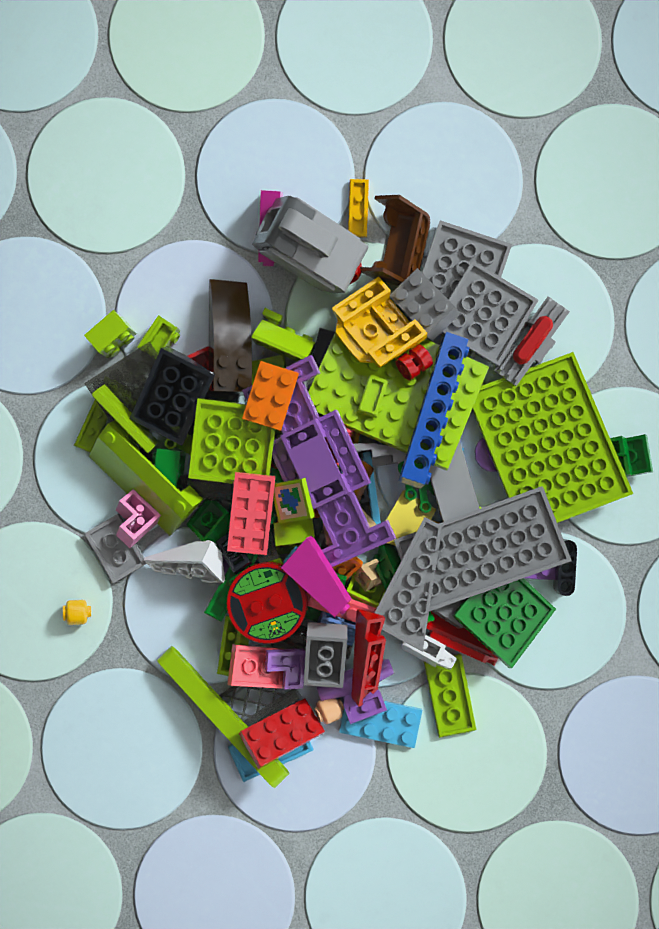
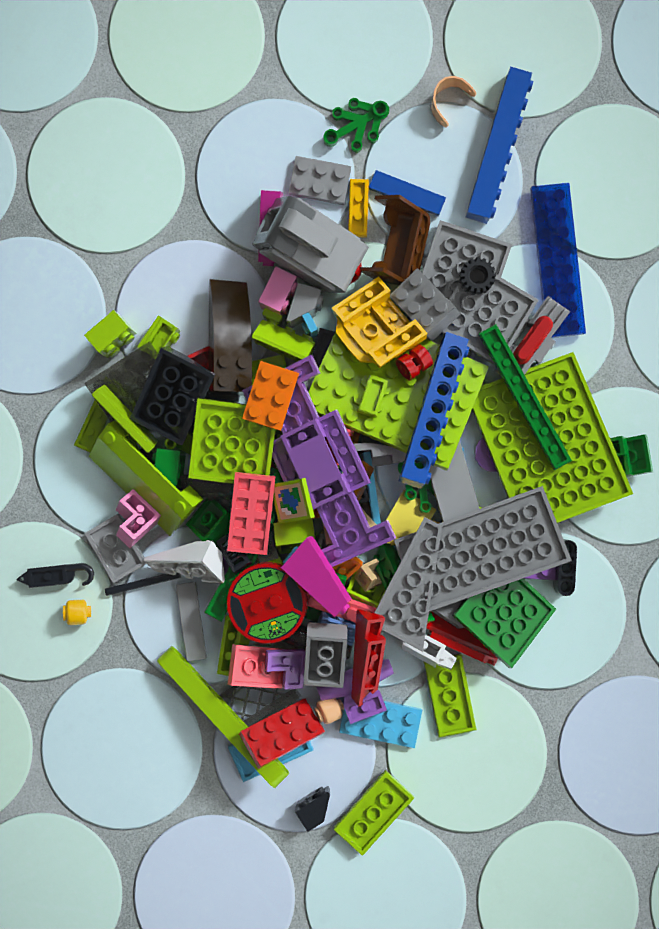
none -> black plate [16,563,94,588]
none -> black bar [105,573,181,596]
none -> light grey tile [176,582,207,661]
none -> bright pink brick [258,266,298,316]
none -> light grey slope [287,283,324,328]
none -> light grey plate [289,156,352,205]
none -> black slope [295,786,330,832]
none -> medium azure plate [301,313,318,338]
none -> green plant [323,98,389,153]
none -> lime plate [334,770,414,856]
none -> blue tile [369,170,446,217]
none -> light nougat piece [431,76,476,128]
none -> black tyre [459,257,496,295]
none -> blue brick [465,66,534,224]
none -> green tile [478,324,572,470]
none -> clear blue plate [530,183,586,338]

